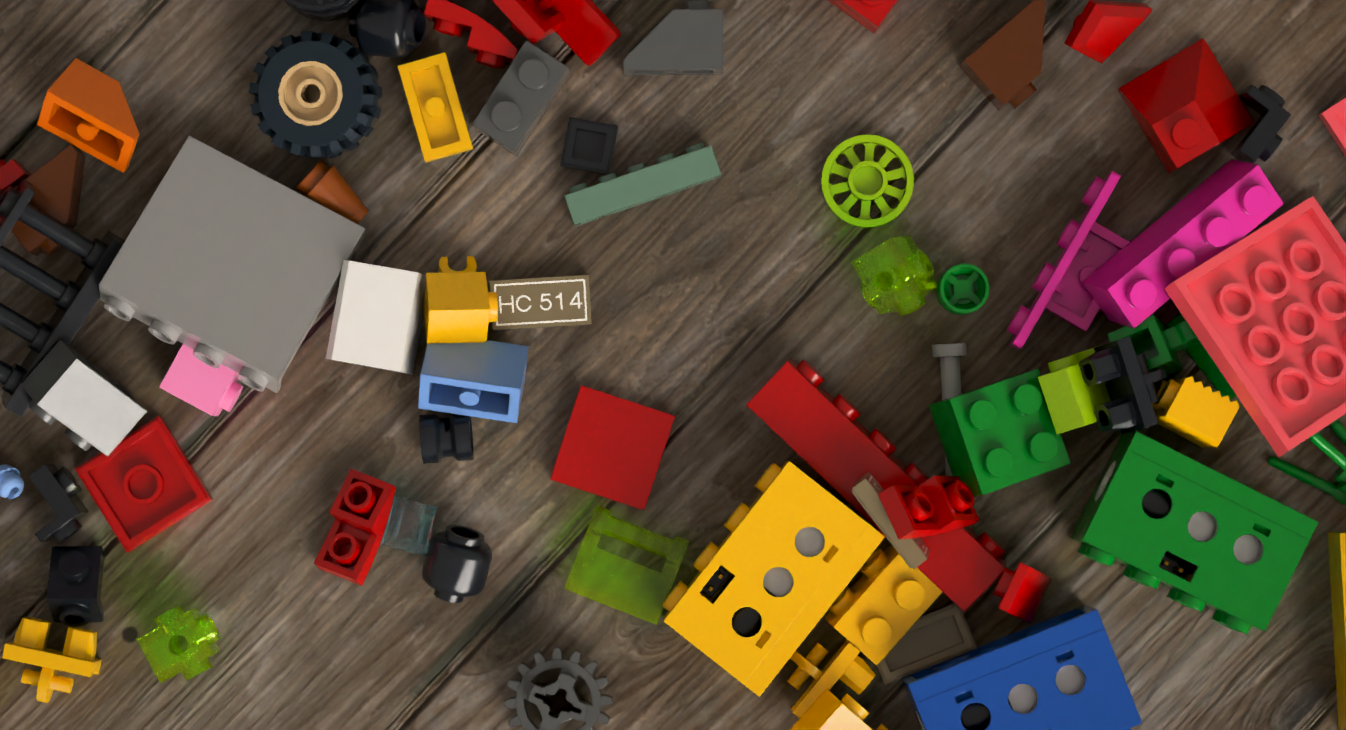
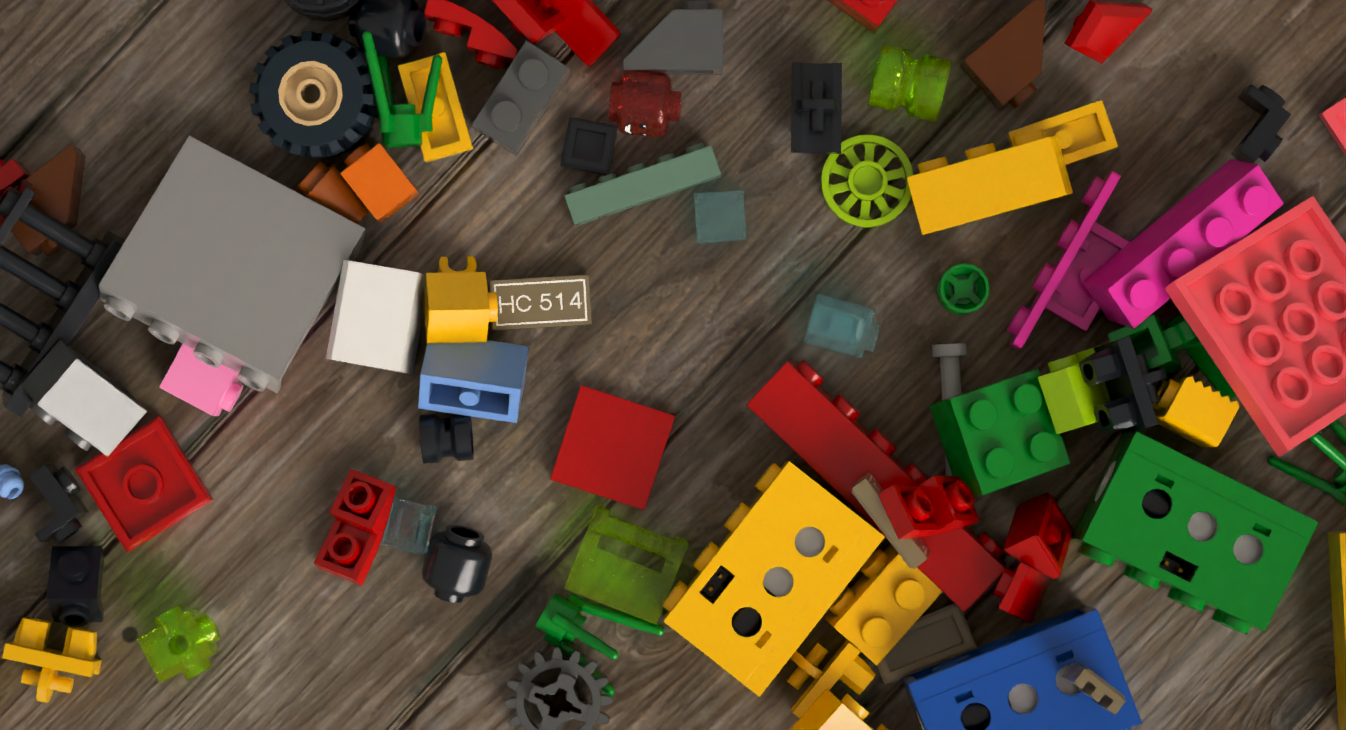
orange slope [37,58,139,173] -> none
clear neon green brick [852,235,938,317] -> none
red slope [1118,38,1254,174] -> none
none -> orange brick [340,143,420,224]
none -> green plant [362,31,442,148]
none -> green plant [536,593,665,696]
none -> clear red head [609,71,682,137]
none -> clear light blue tile [694,190,747,244]
none -> black hips [791,62,842,154]
none -> clear light blue brick [802,294,881,359]
none -> clear neon green wheel [867,43,951,123]
none -> yellow brick [906,129,1073,235]
none -> red slope [1004,492,1073,579]
none -> yellow plate [1006,100,1118,166]
none -> dark tan tile [1061,662,1126,715]

